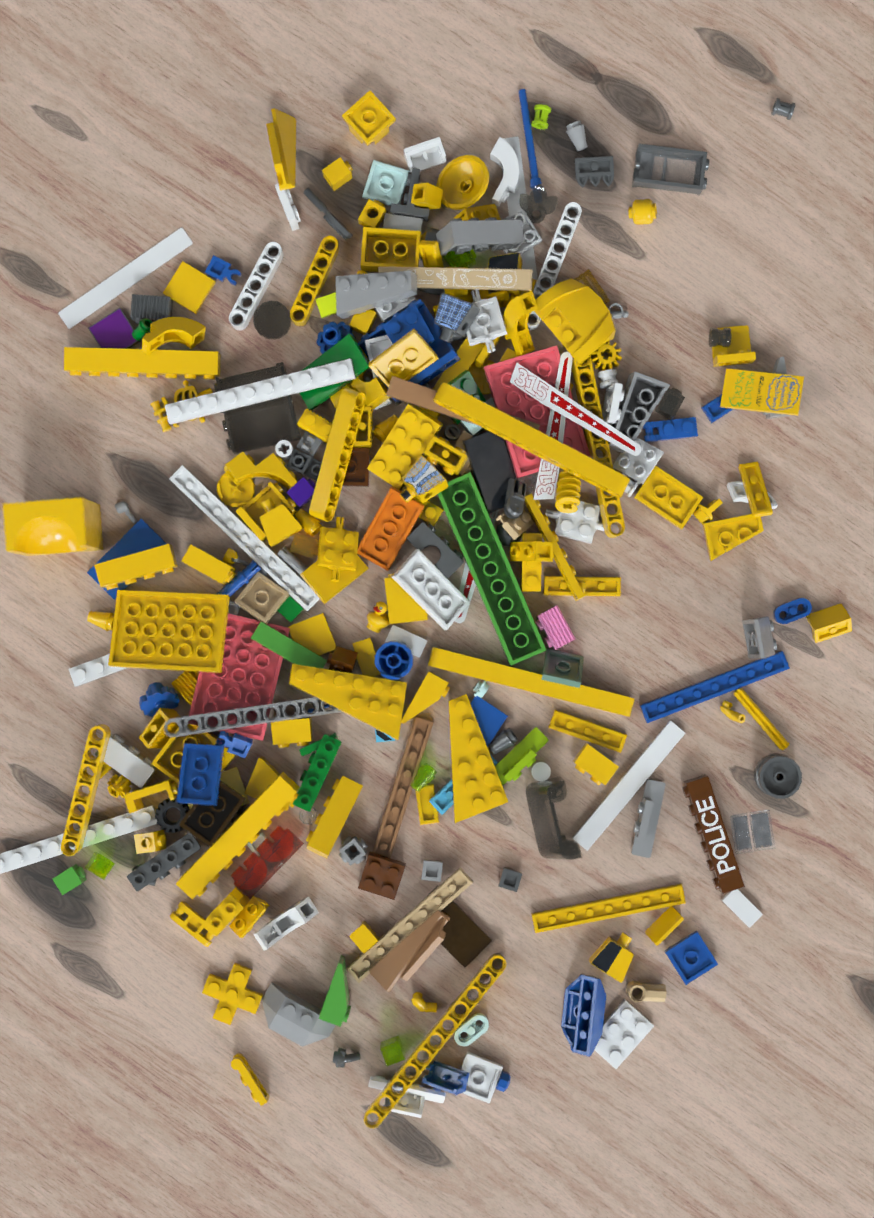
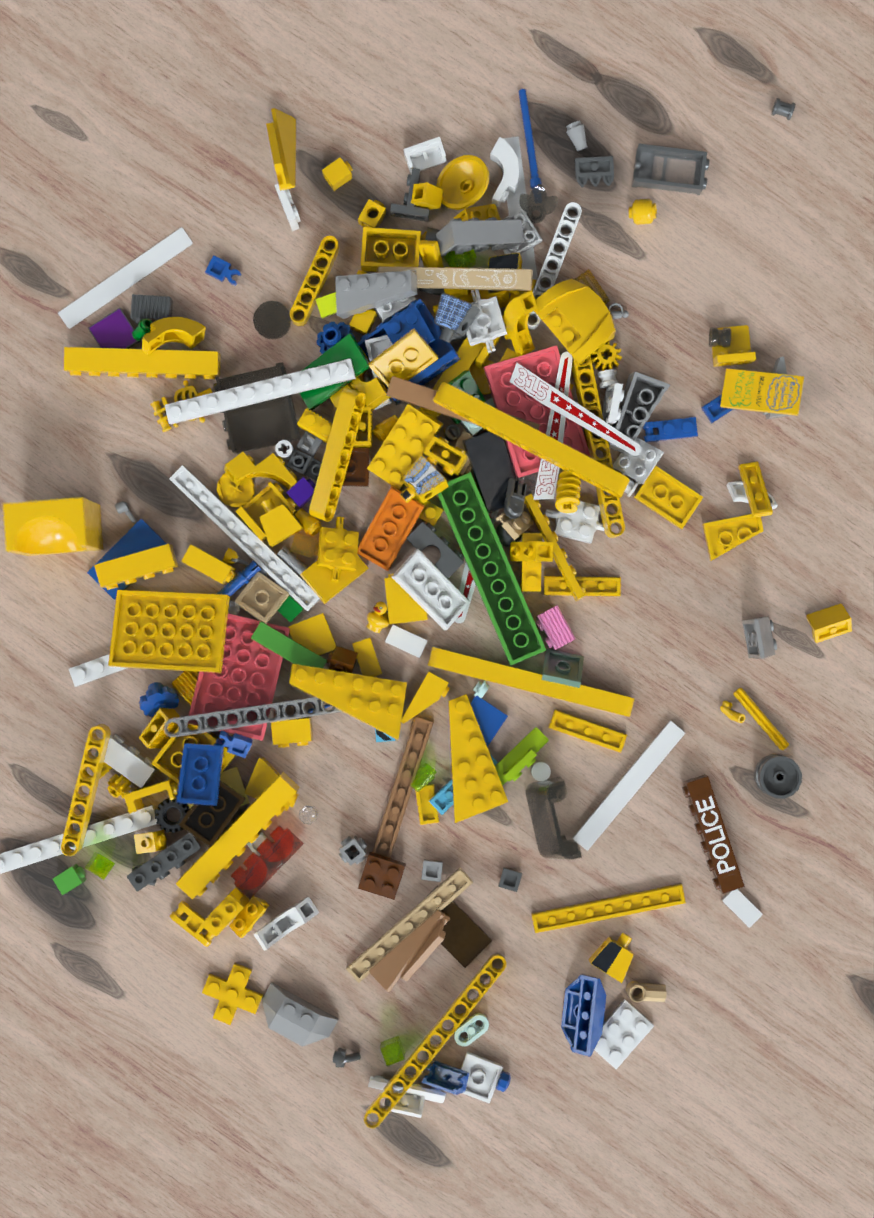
yellow cone [87,611,114,631] -> none
yellow tile [163,261,216,314] -> none
white beam [229,242,284,331] -> none
yellow plate [231,1053,270,1106] -> none
green bracket [293,734,342,812] -> none
green tile [299,733,338,756] -> none
dark grey piece [304,188,353,240] -> none
yellow wedge [306,775,363,859] -> none
bright green slope [319,955,351,1027] -> none
yellow panel [342,90,396,146] -> none
yellow panel [349,920,379,954] -> none
light aqua tile [362,160,410,206] -> none
blue cylinder [375,640,413,680] -> none
white tile [383,213,423,231] -> none
yellow arm [411,992,437,1012] -> none
dark grey cone [489,728,518,754] -> none
lime bush [531,104,551,129] -> none
yellow brick [573,743,619,786] -> none
light grey bracket [631,779,666,858] -> none
blue tile [639,651,790,723] -> none
yellow slope [645,906,684,946] -> none
clear smoke brick [655,388,685,420] -> none
blue plate [664,930,718,985] -> none
yellow piece [693,498,723,525] -> none
clear slope [730,810,775,854] -> none
blue plate [773,598,812,624] -> none

